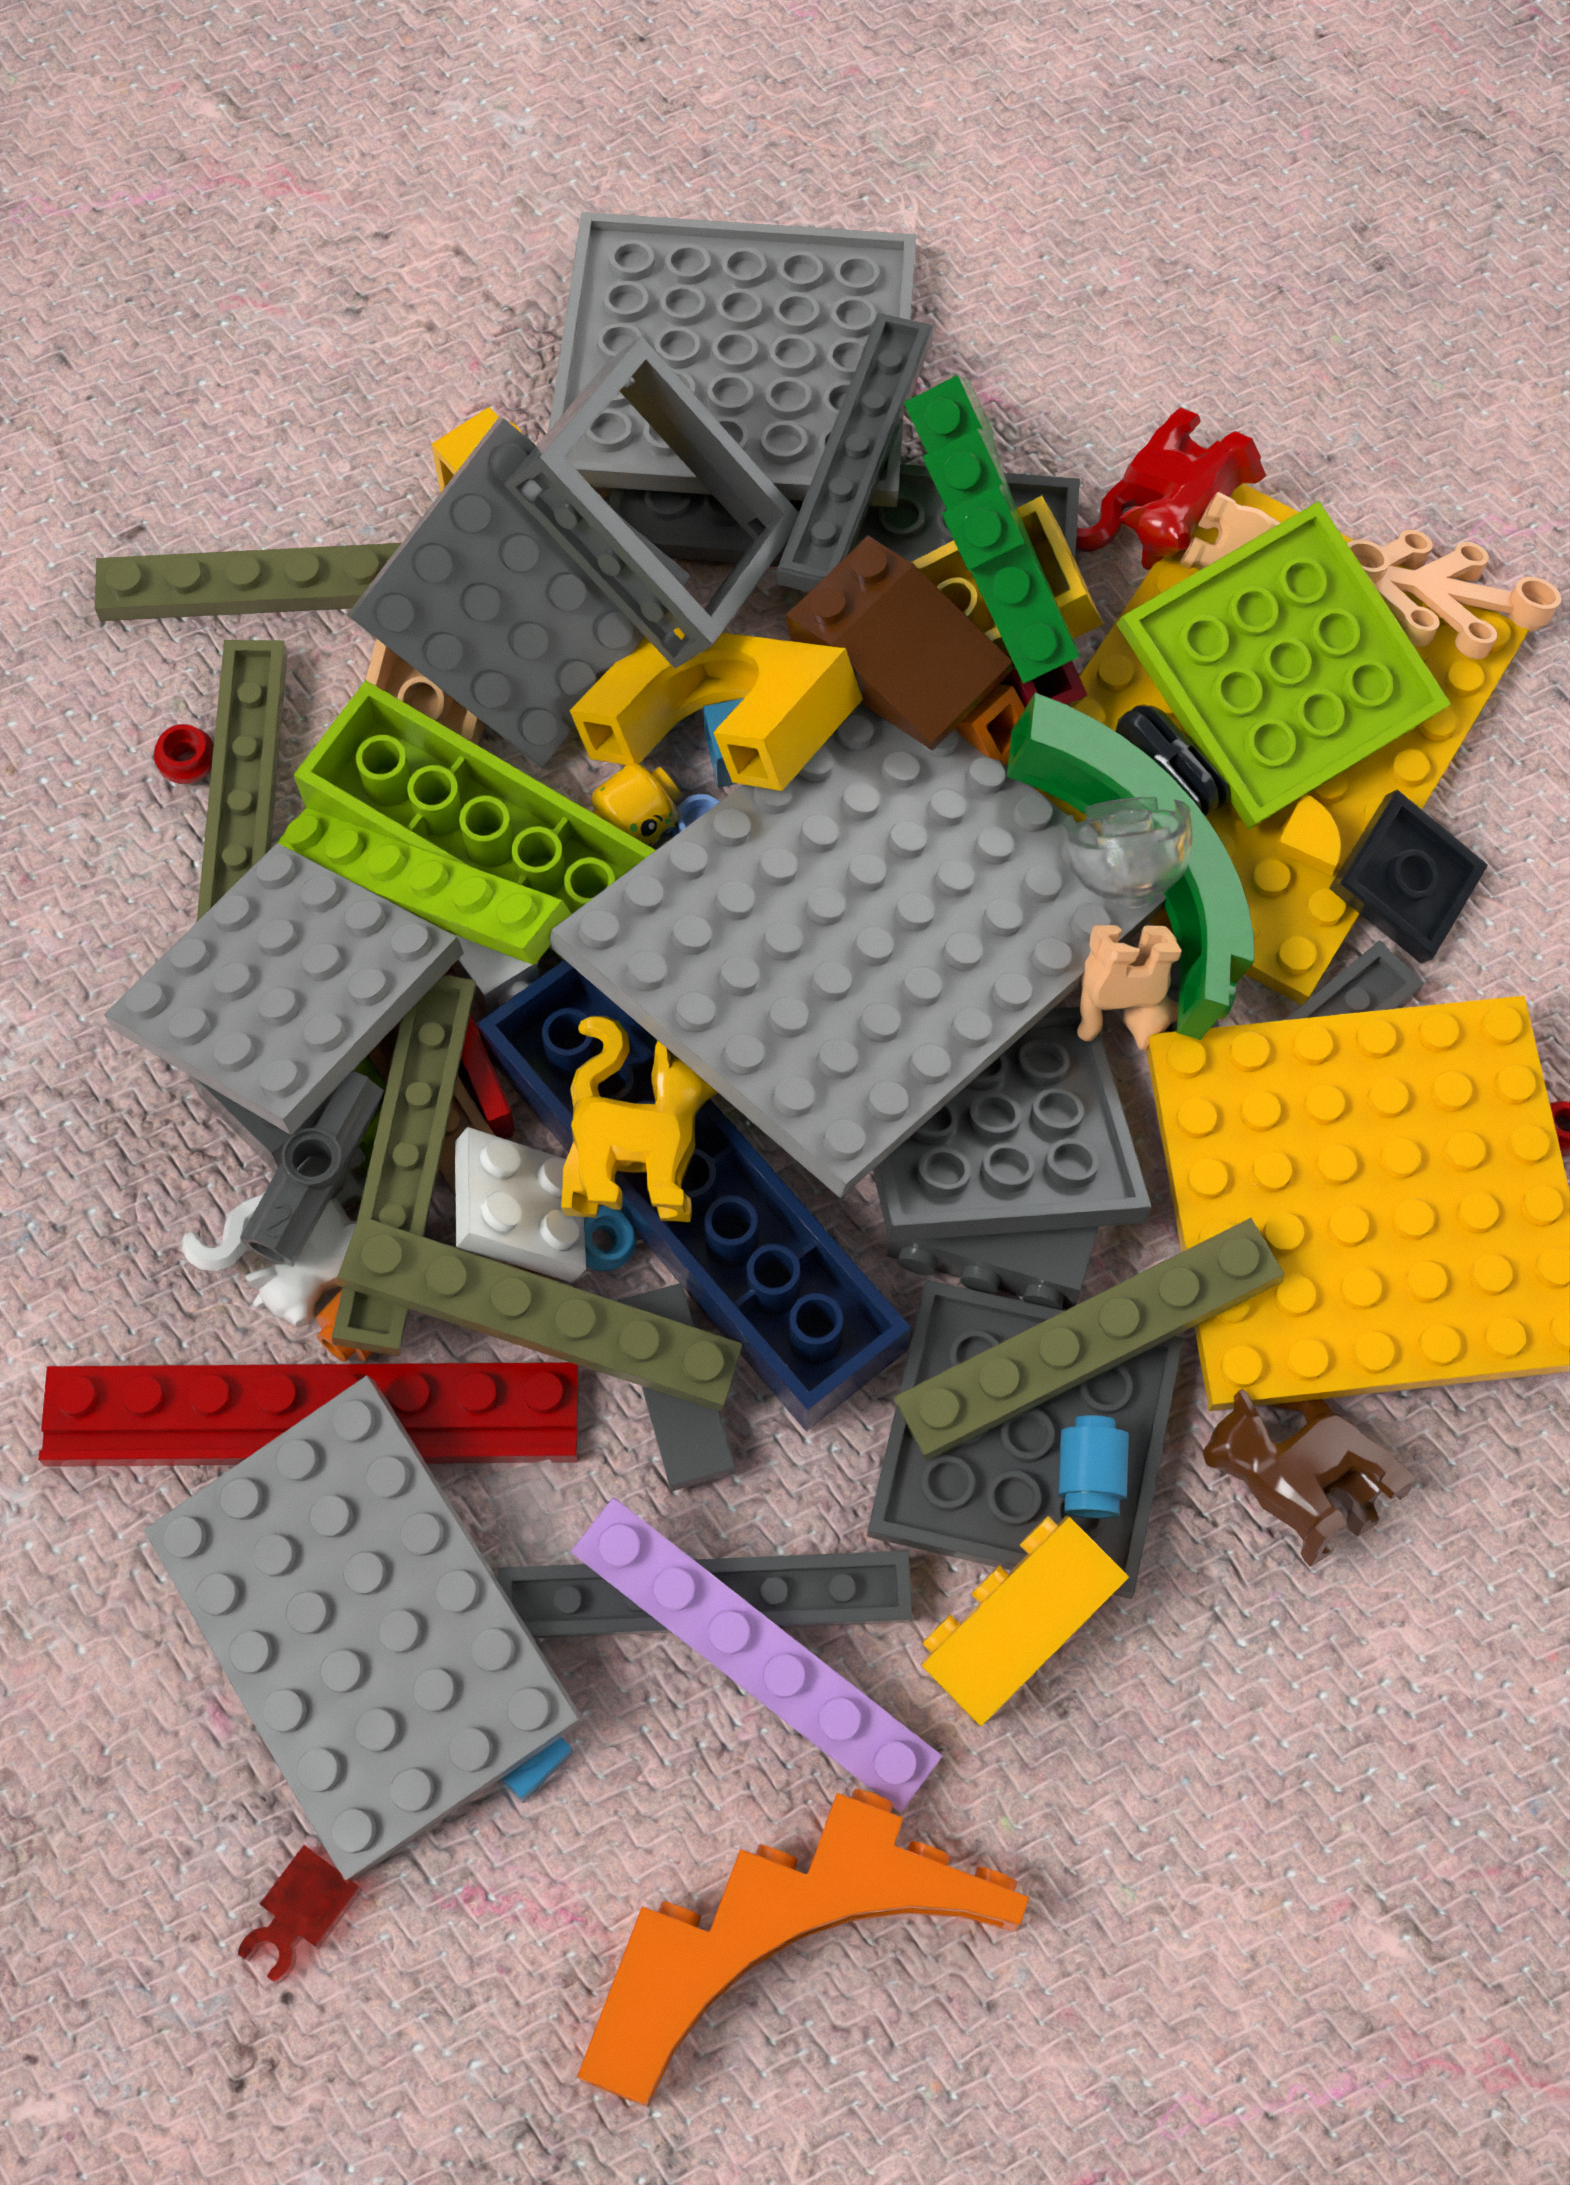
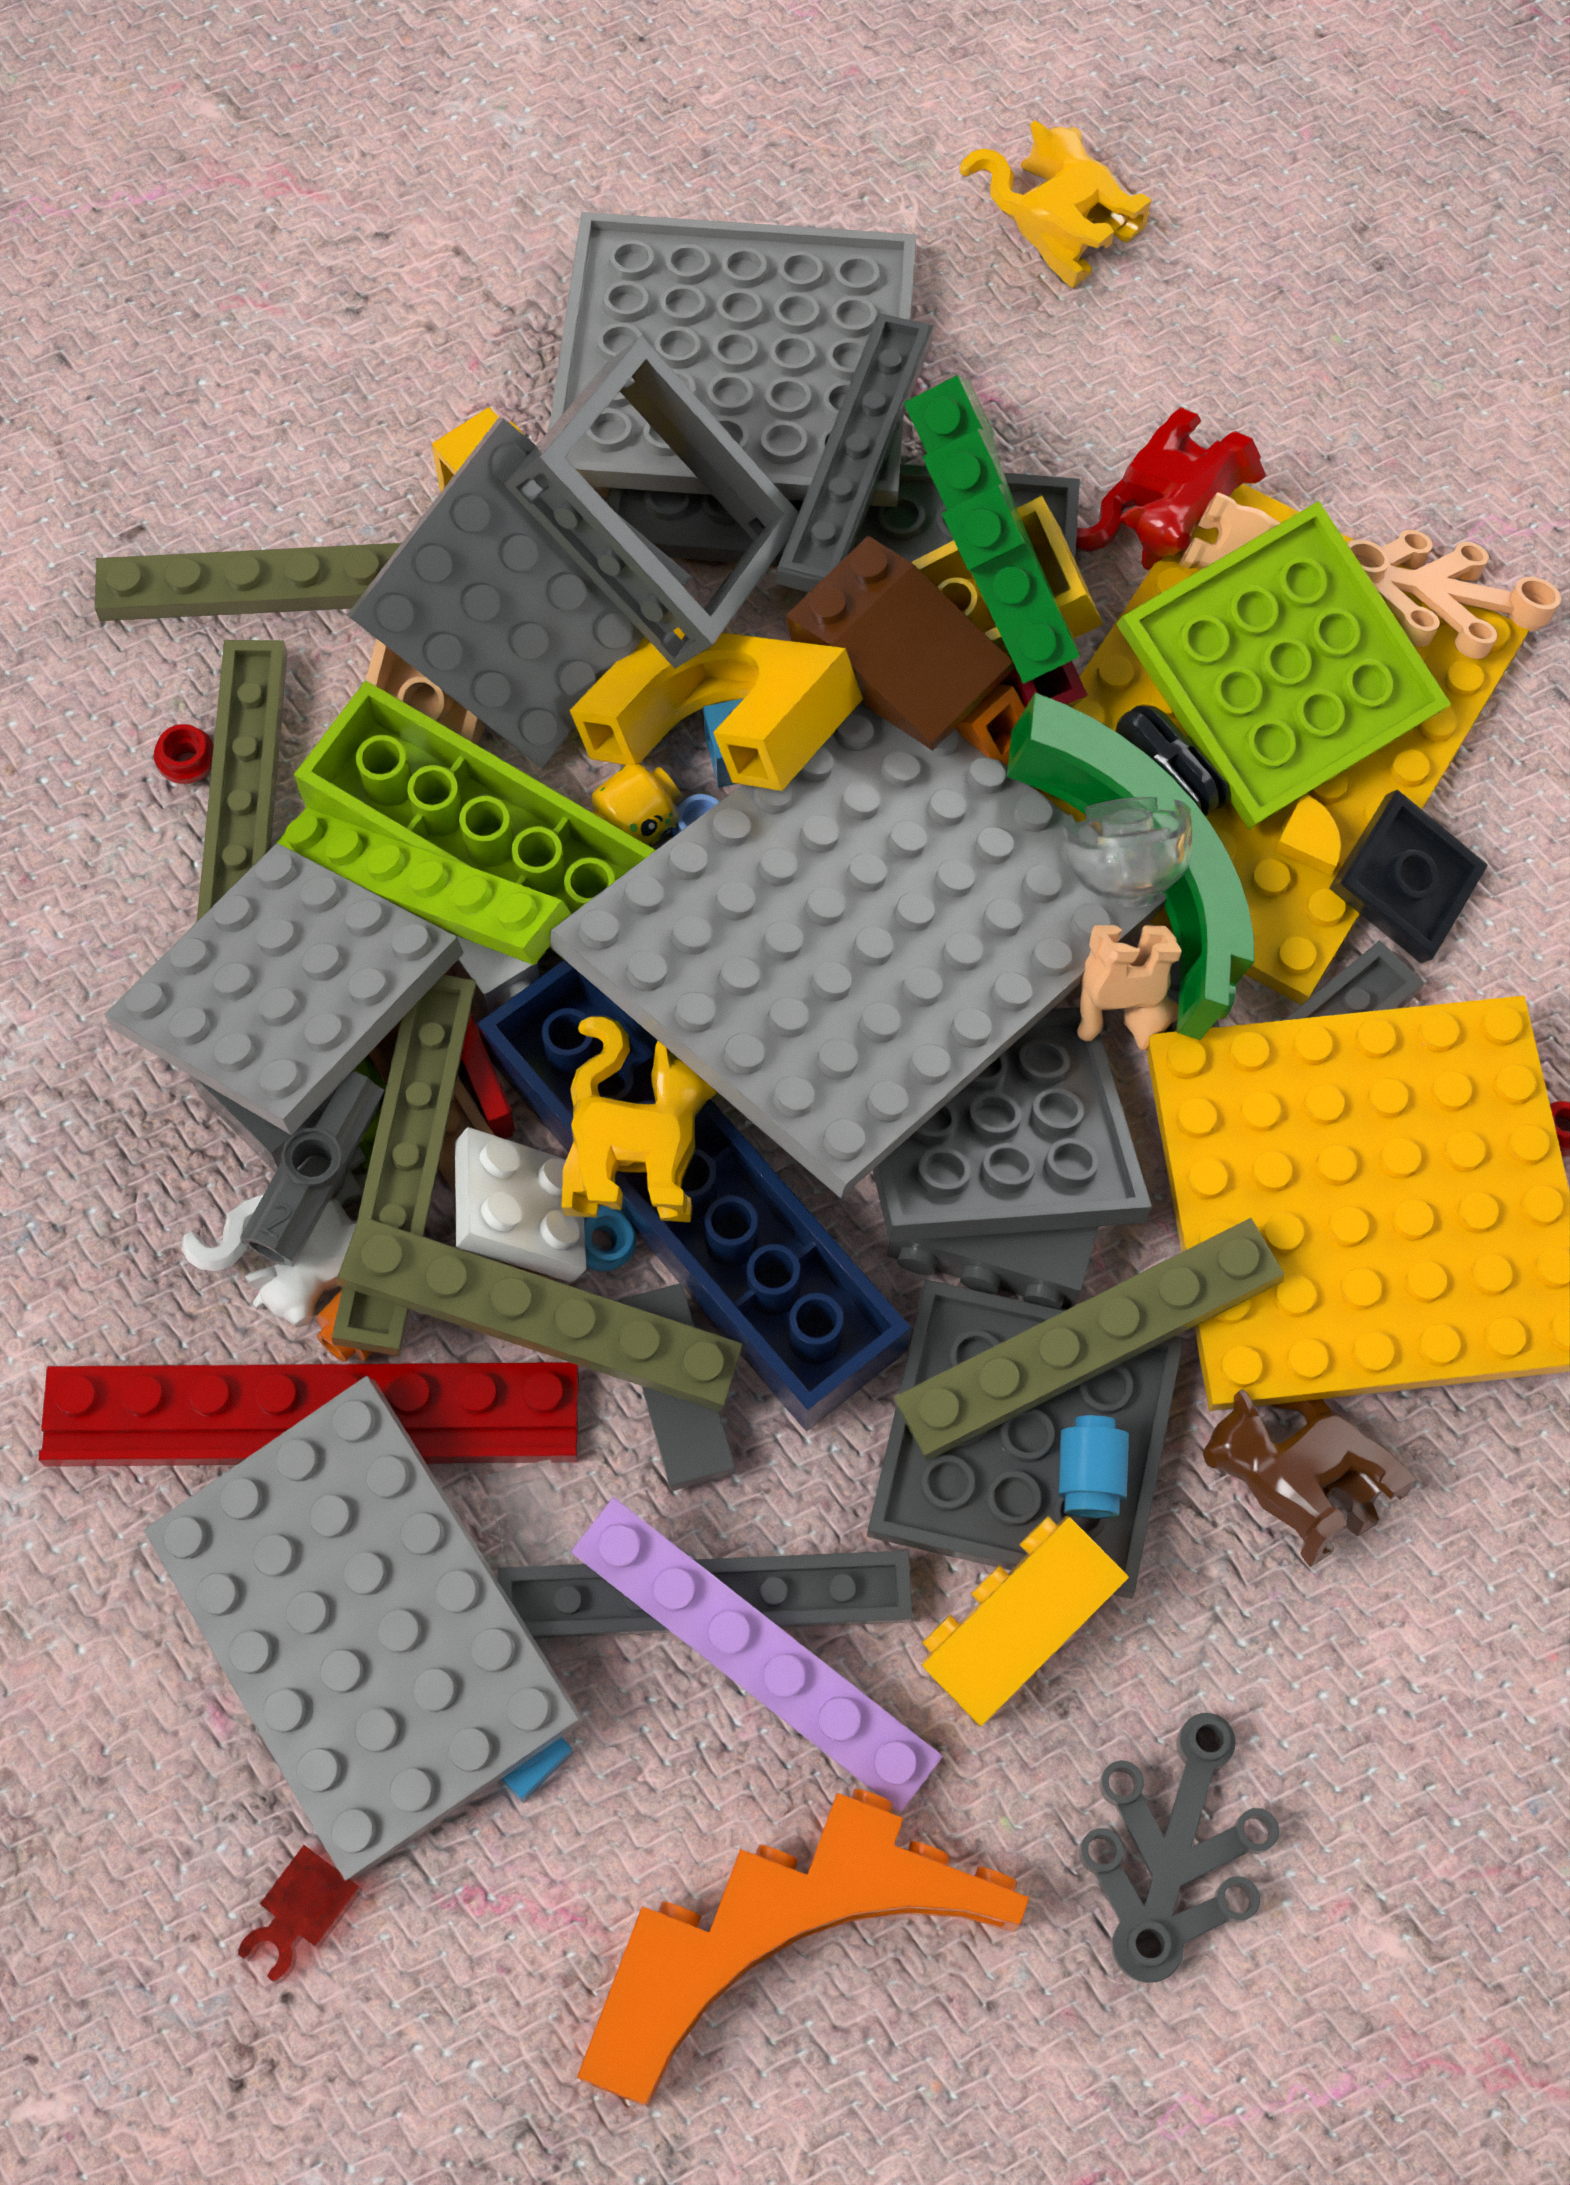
none -> yellow animal [959,120,1152,289]
none -> dark grey plant [1079,1713,1279,1983]

